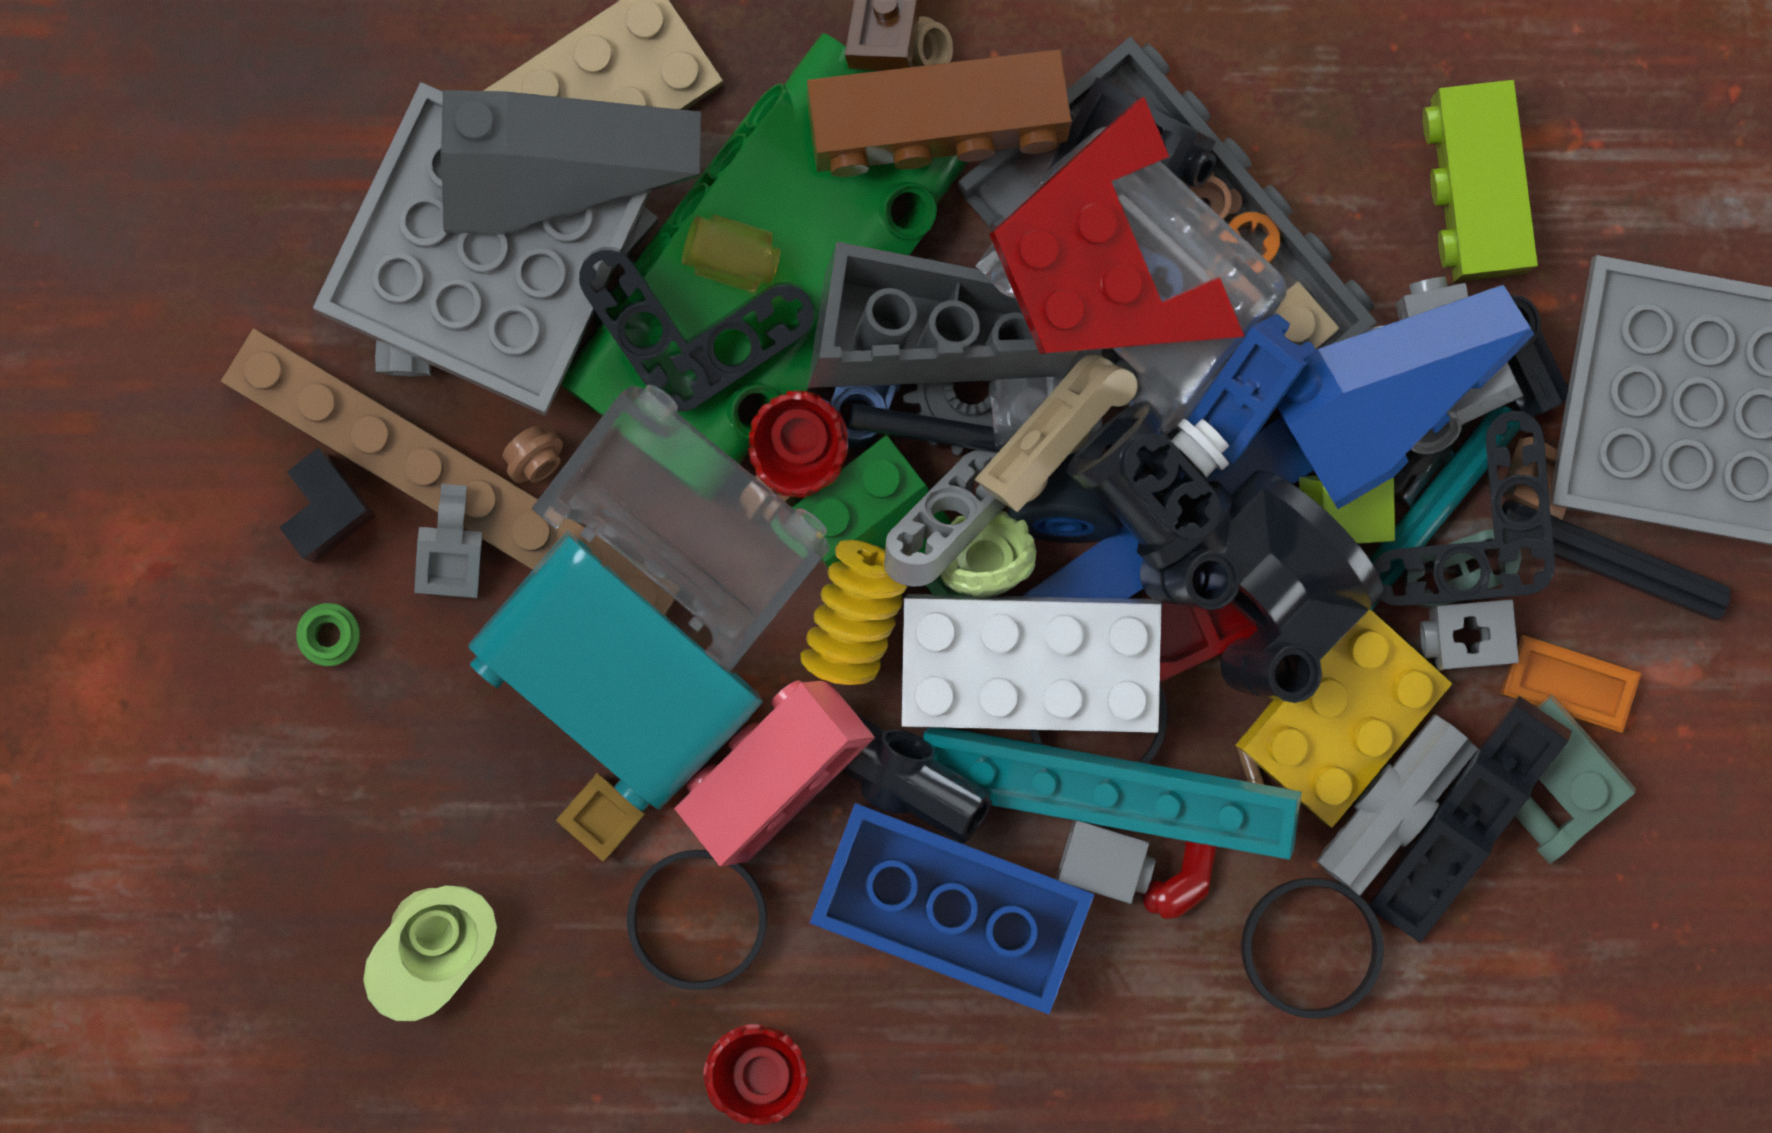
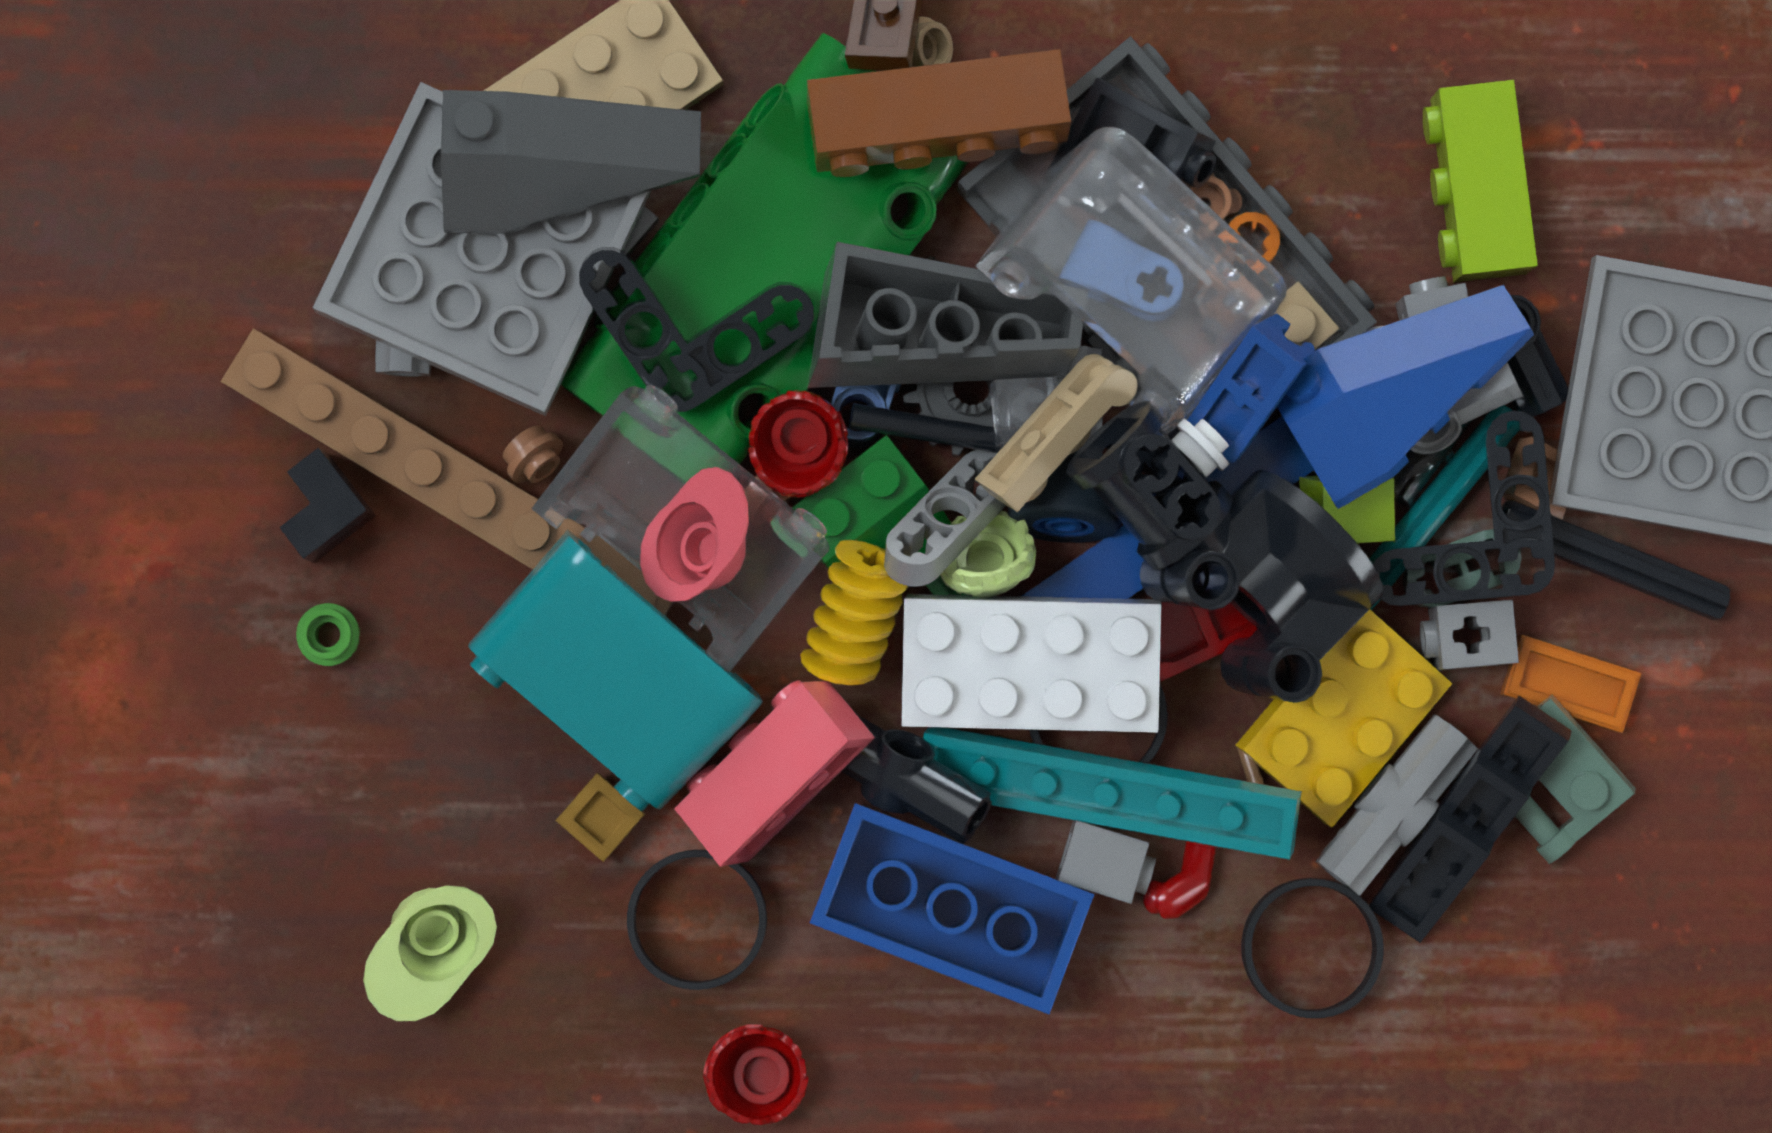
light grey plate [414,484,482,598] -> none
clear yellow brick [682,214,780,293] -> none
red wing [989,97,1245,354] -> none
none -> coral piece [640,467,749,602]

